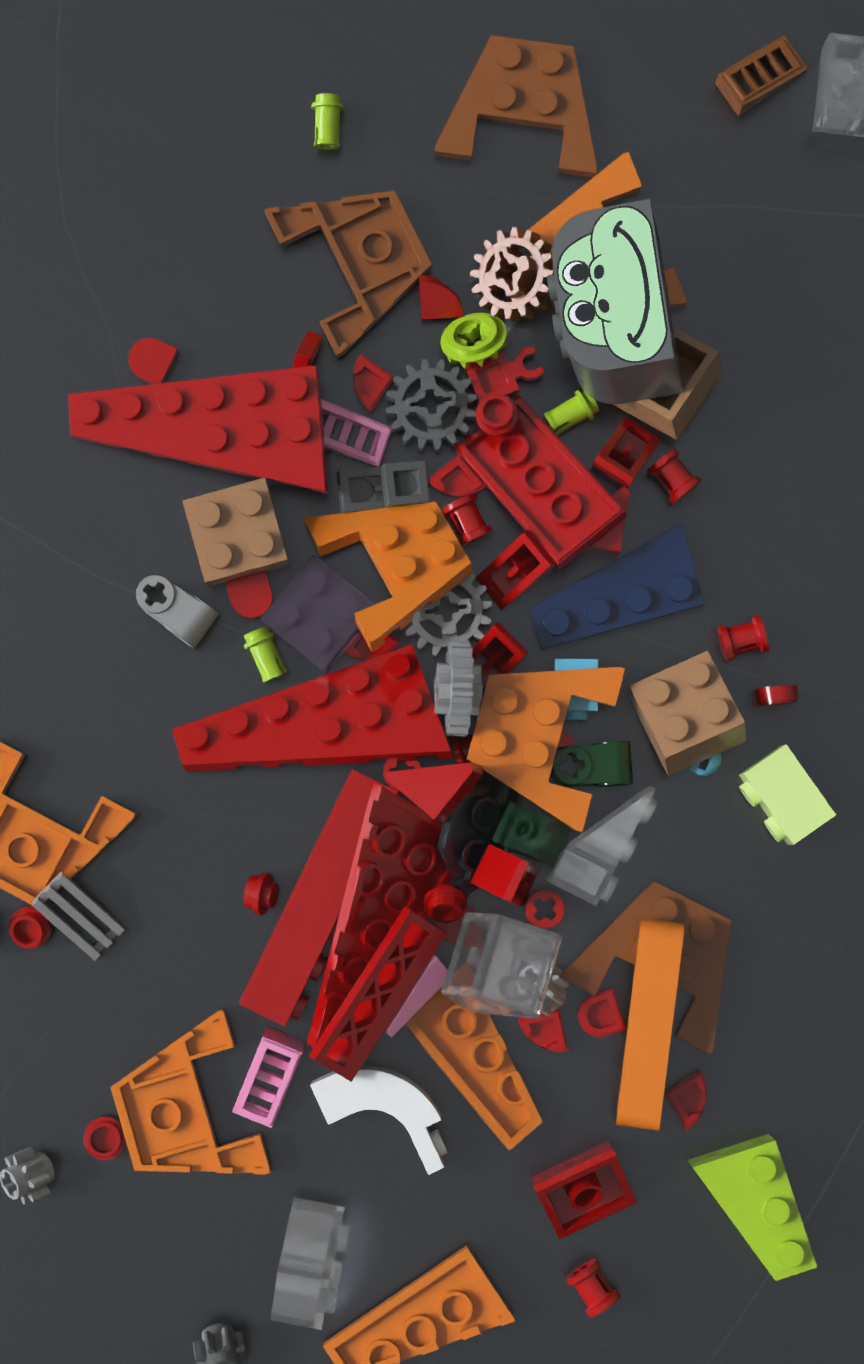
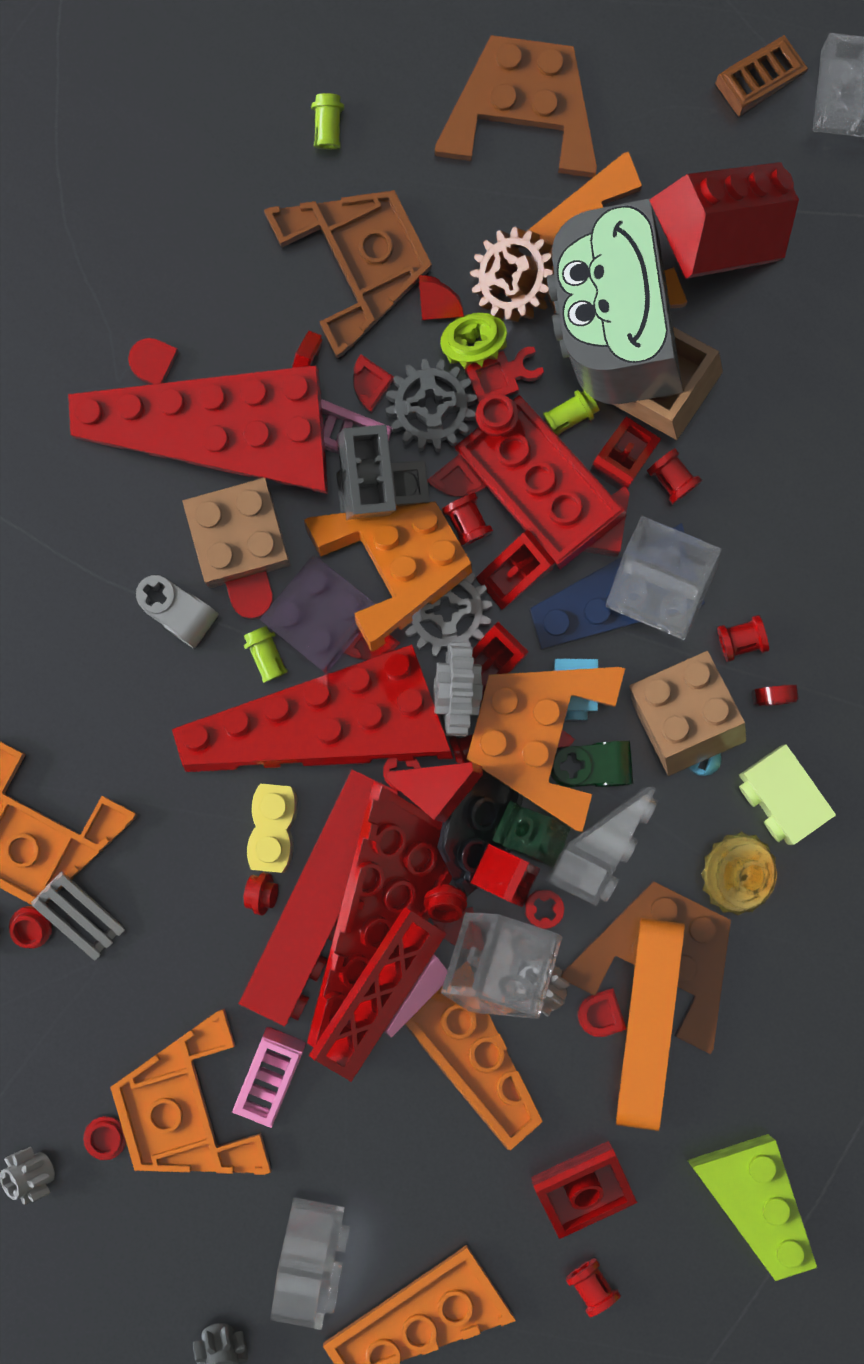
white arch [310,1065,448,1175] -> none
red tile [517,1008,569,1052] -> none
red tile [664,1069,707,1130] -> none
none -> light yellow brick [247,783,298,873]
none -> dark grey brick [337,424,396,520]
none -> clear slope [606,516,722,640]
none -> red slope [649,162,799,279]
none -> clear yellow piece [701,832,778,916]

